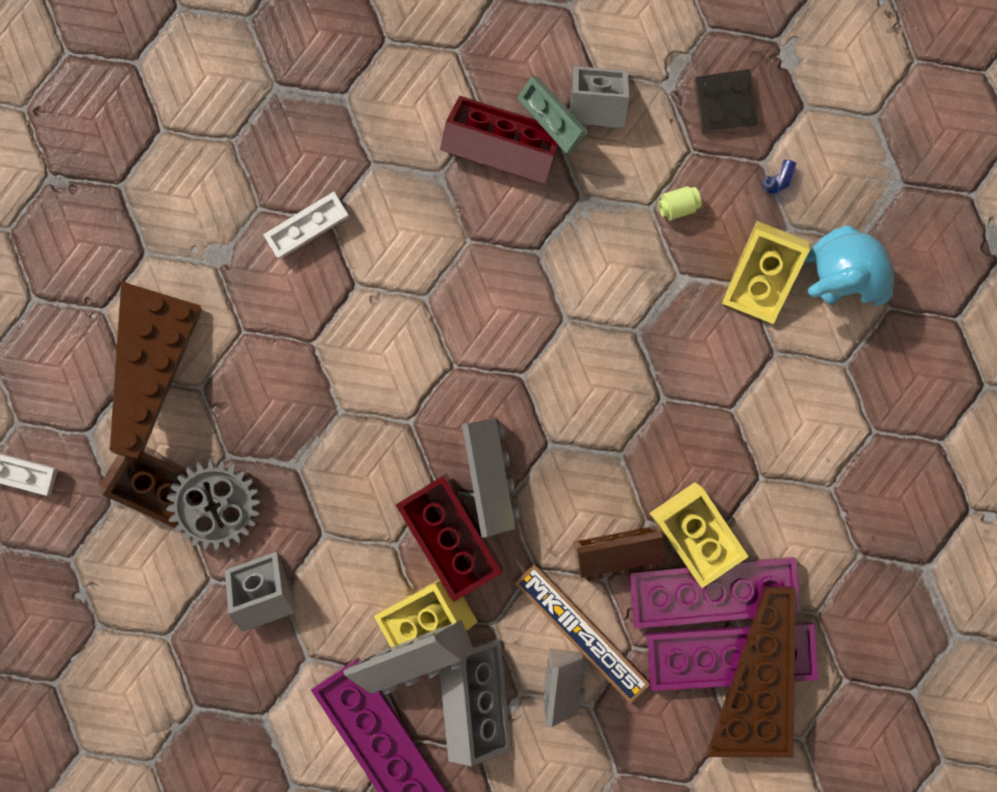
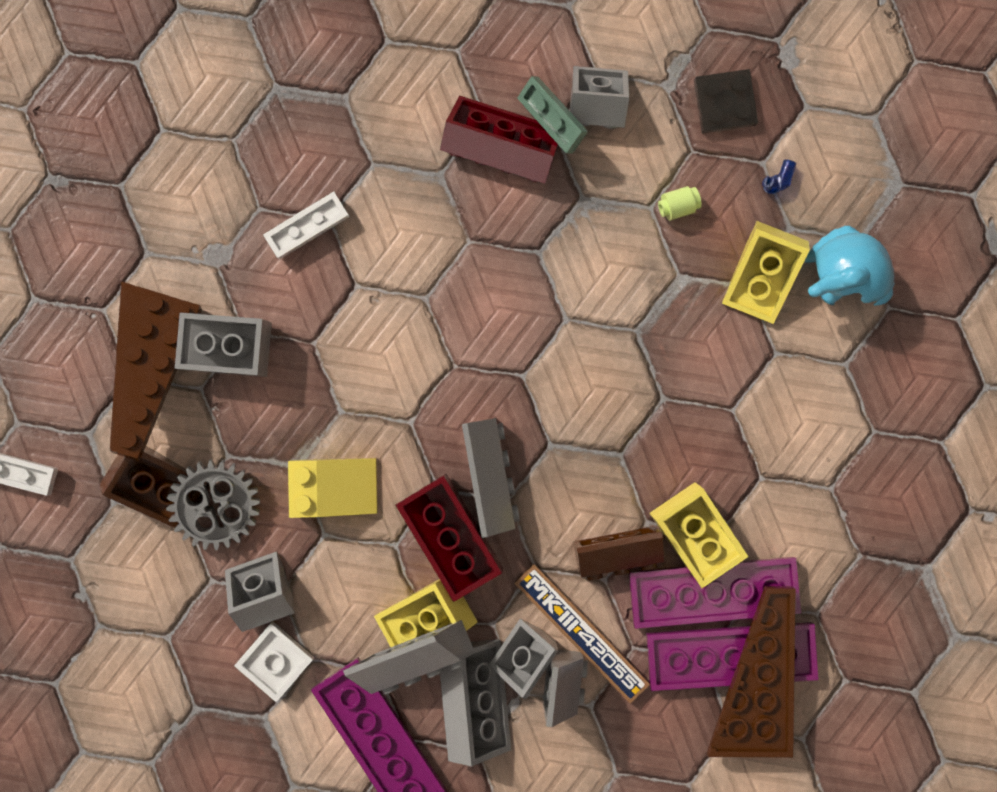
none -> light grey slope [175,313,272,377]
none -> white plate [234,622,315,702]
none -> light yellow slope [288,458,378,518]
none -> light grey slope [489,619,558,699]

